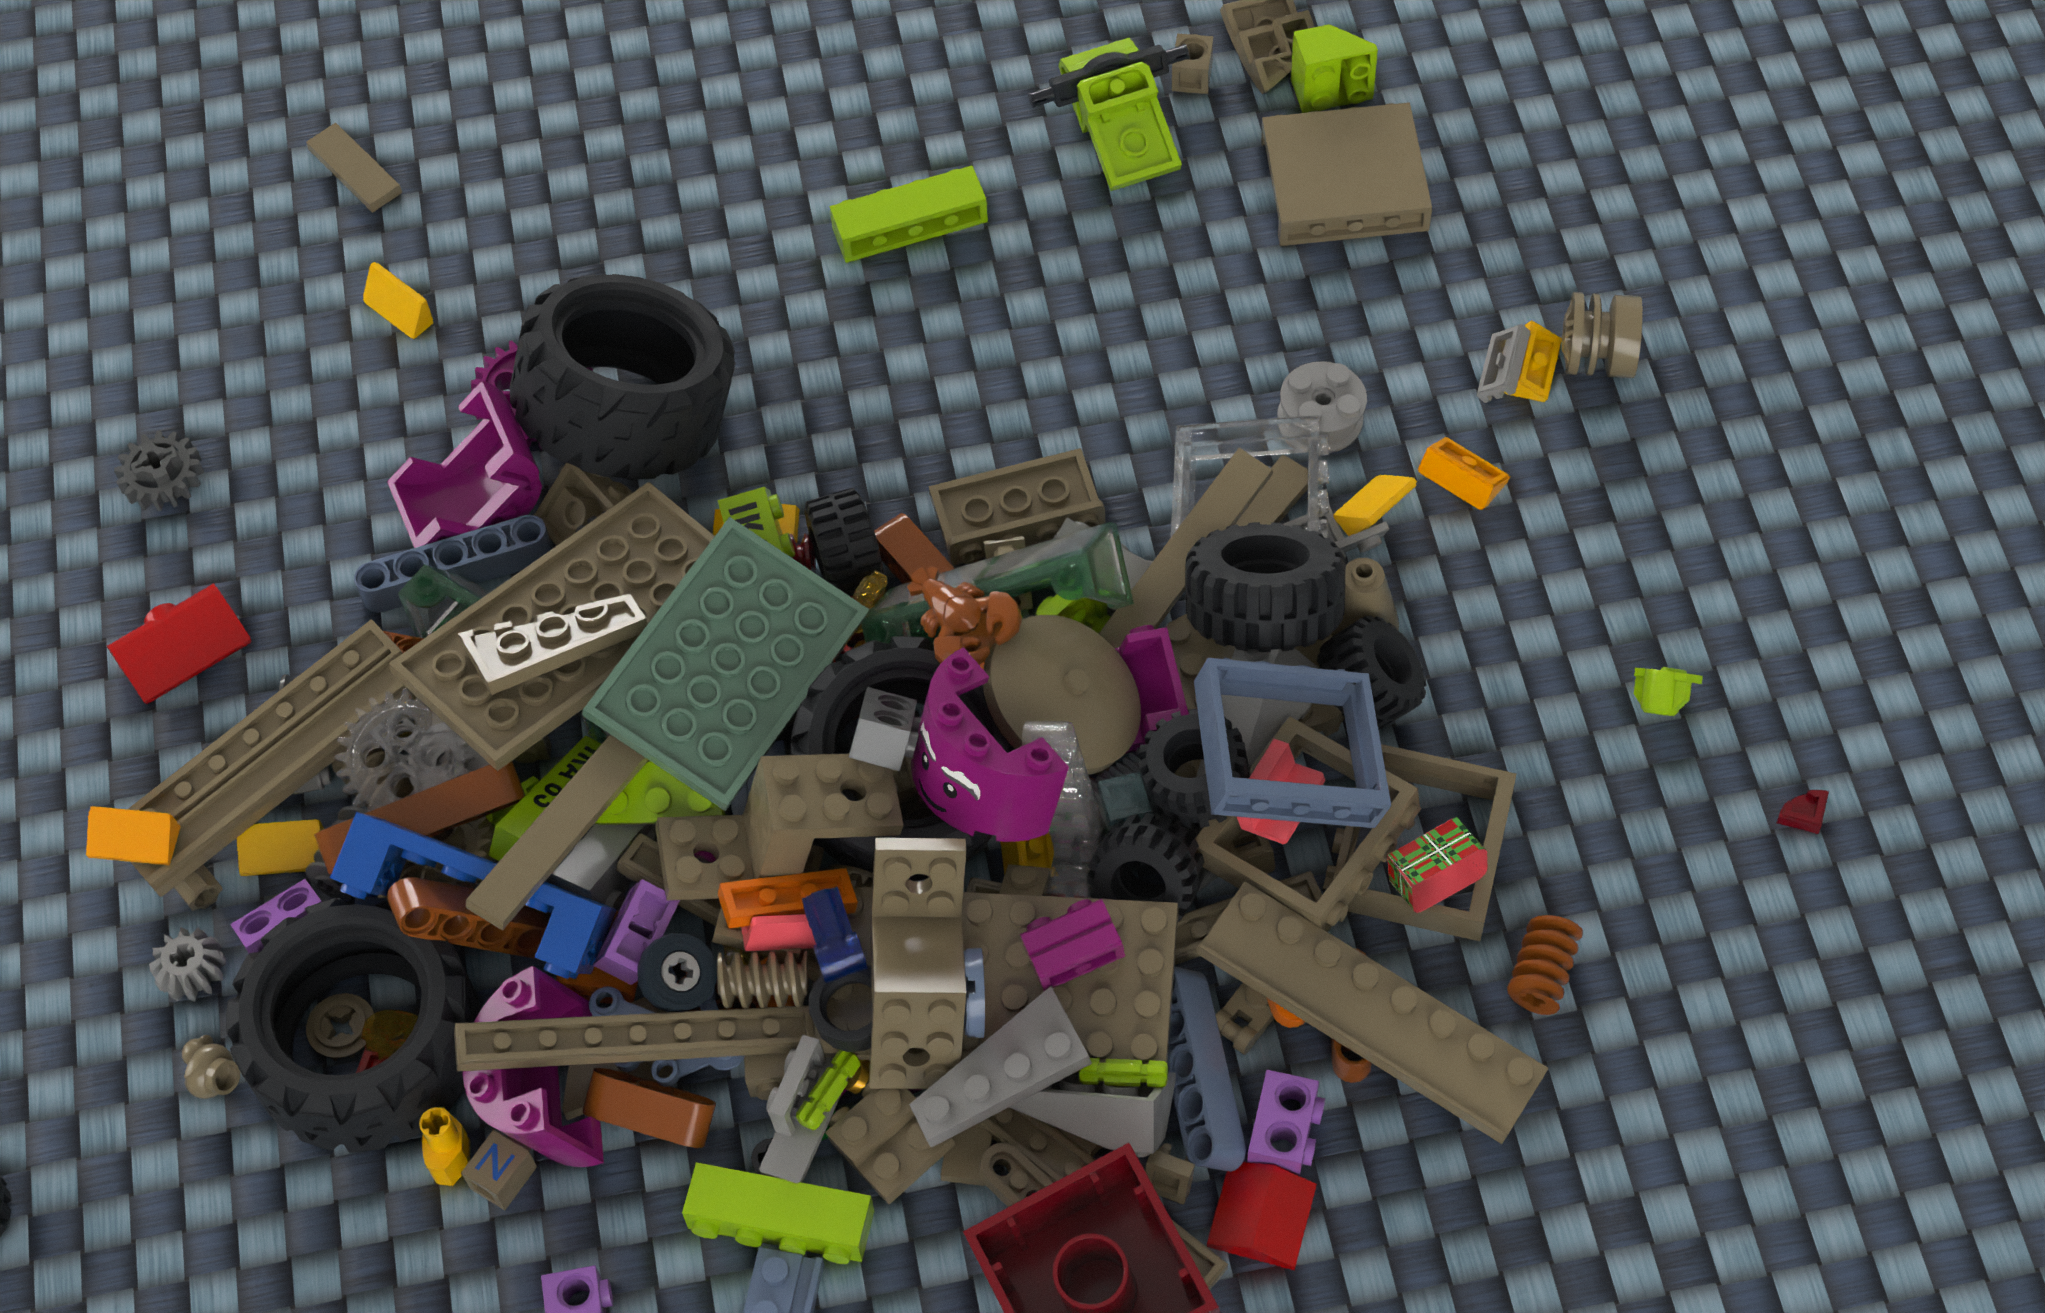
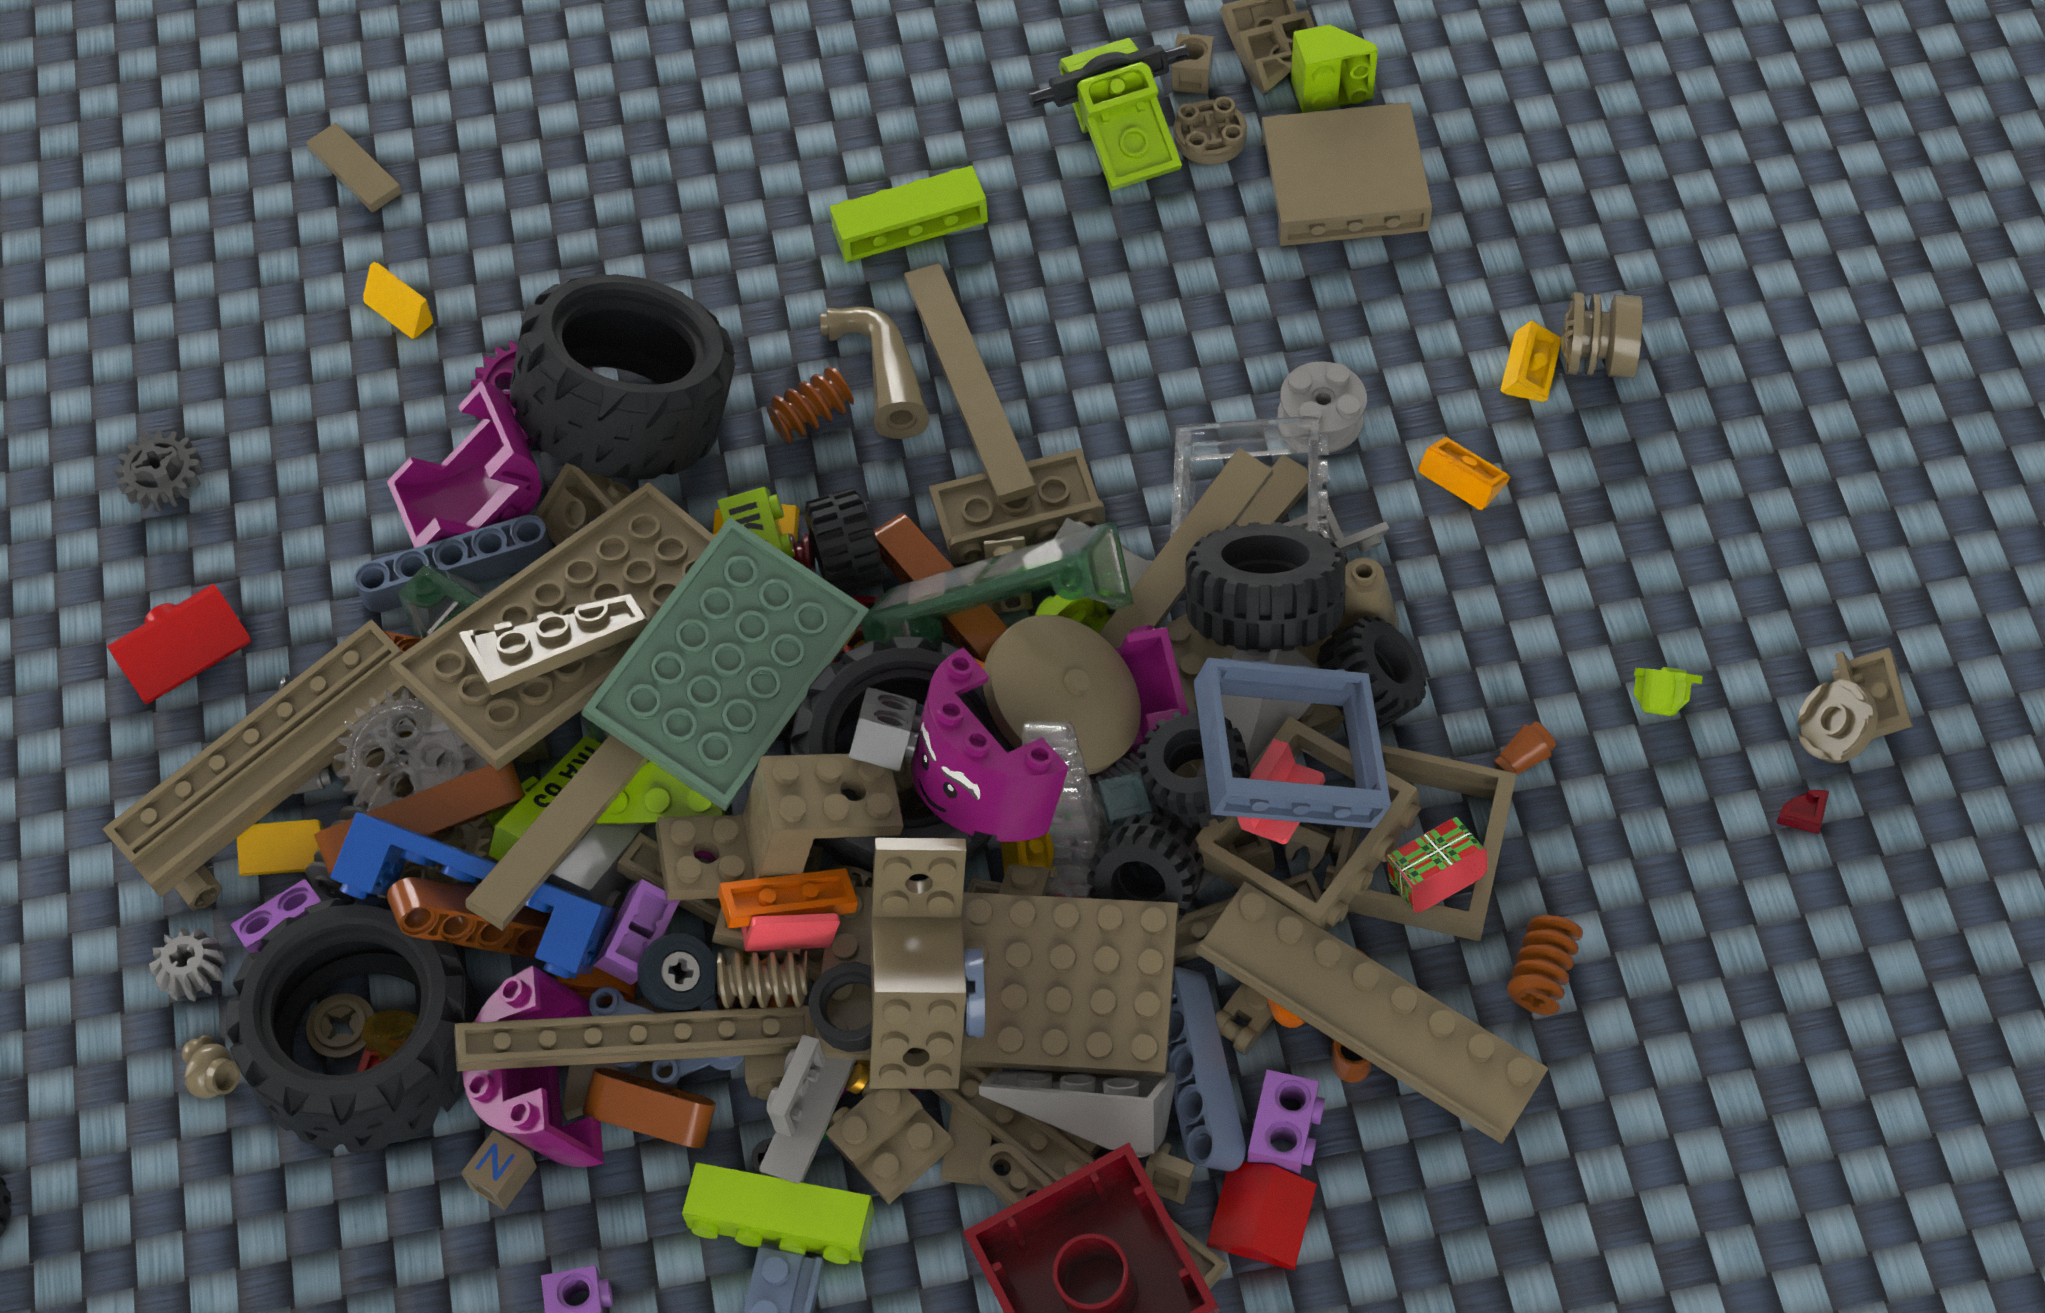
light orange slope [86,806,181,865] -> none
yellow piece [419,1107,470,1186] -> none
lime axle [796,1050,860,1130] -> none
clear blue piece [802,887,868,983] -> none
clear yellow gear [852,570,888,633] -> none
dark orange animal [907,566,1022,665] -> none
light grey wing [909,986,1092,1148] -> none
magenta brick [1020,899,1125,991] -> none
lime axle [1079,1058,1168,1088] -> none
yellow slope [1333,475,1417,536] -> none
light grey tile [1476,324,1531,403] -> none
none -> dark orange piece [766,367,854,445]
none -> dark tan animal [820,306,929,439]
none -> dark tan tile [904,263,1036,505]
none -> dark tan tile [1173,96,1247,165]
none -> dark tan tile [1285,822,1335,870]
none -> dark orange cone [1493,721,1557,776]
none -> dark tan tile [1798,679,1878,763]
none -> dark tan bracket [1832,648,1913,739]

